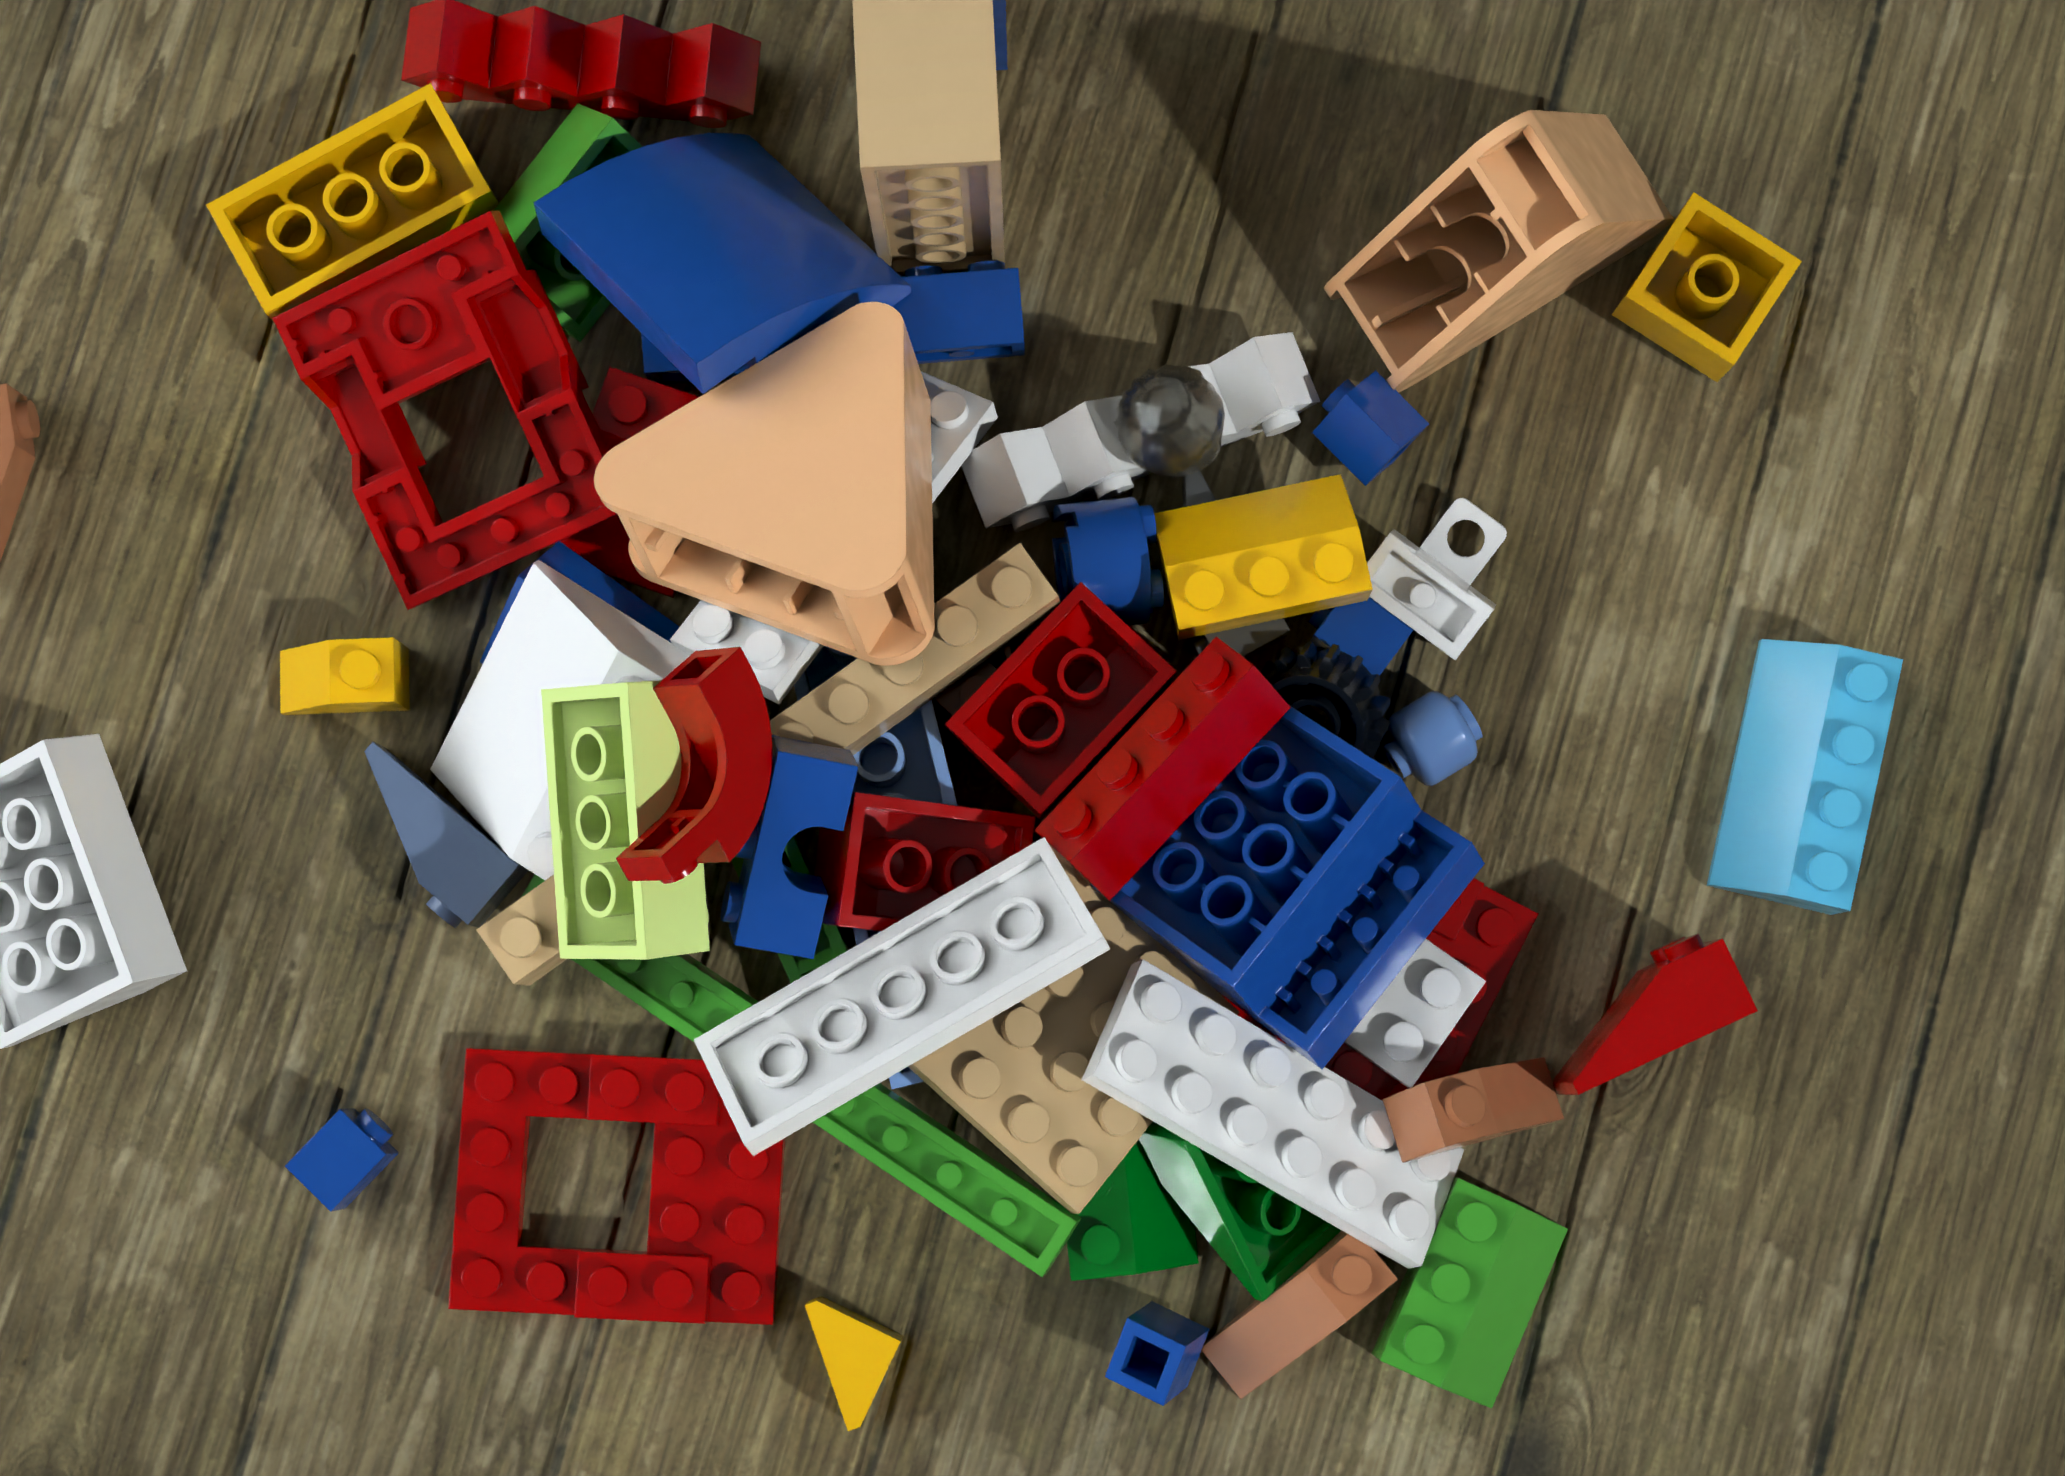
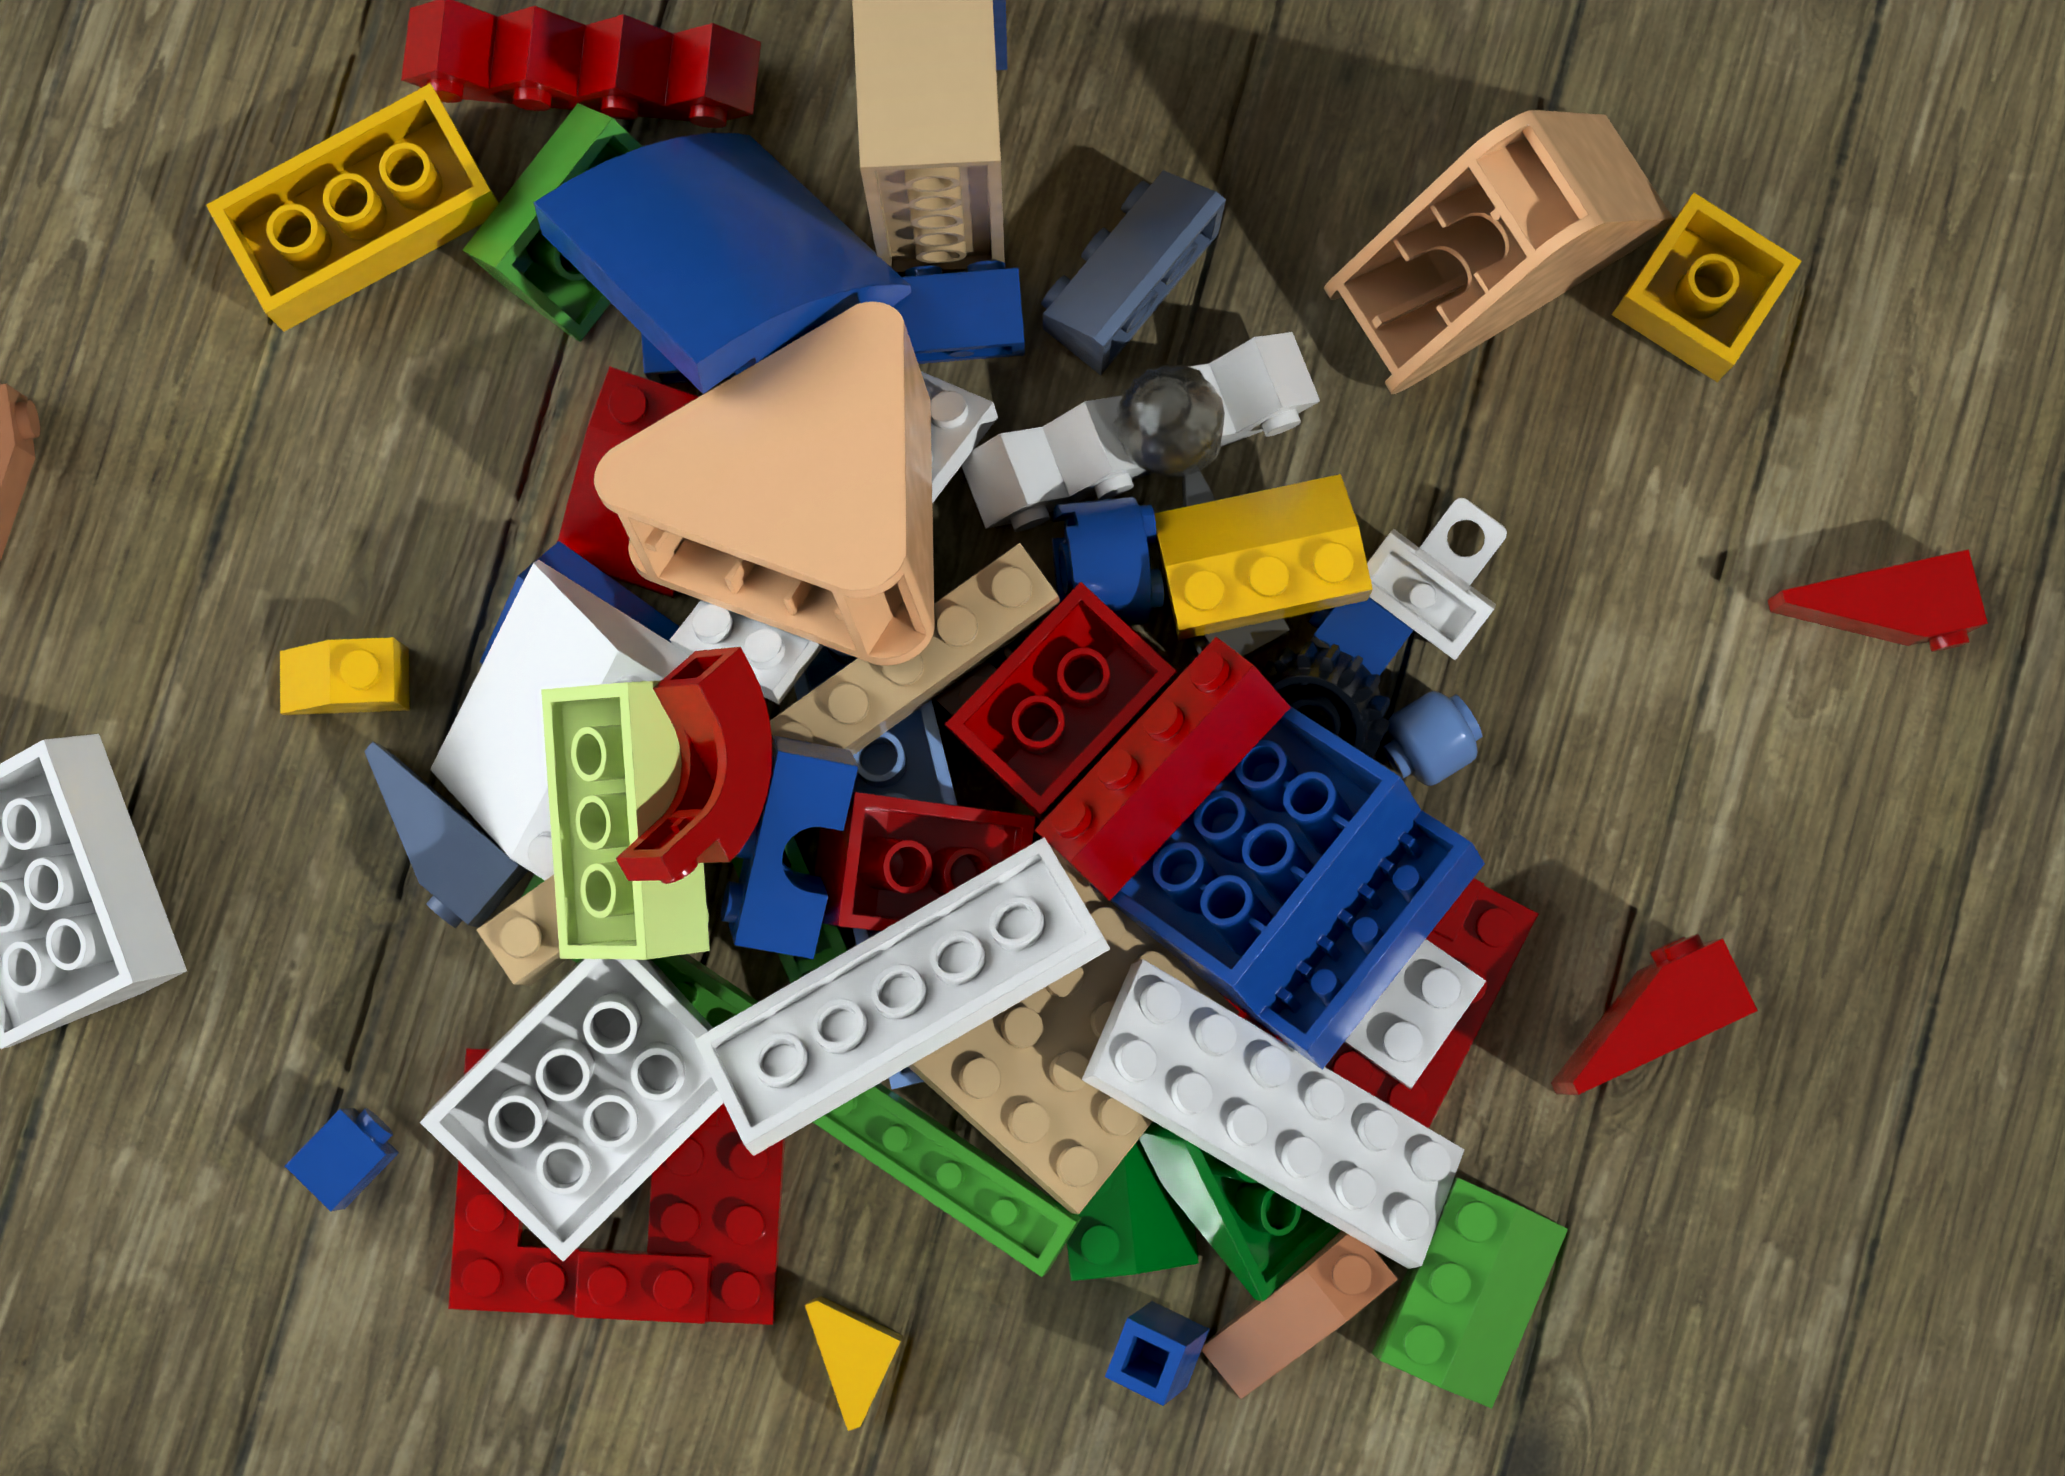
red piece [272,210,618,610] -> none
blue brick [1312,370,1429,486] -> none
nougat slope [1382,1057,1564,1163] -> none
medium azure slope [1706,639,1903,915] -> none
none -> white slope [420,959,724,1261]
none -> sand blue slope [1041,170,1226,375]
none -> red slope [1767,549,1988,652]

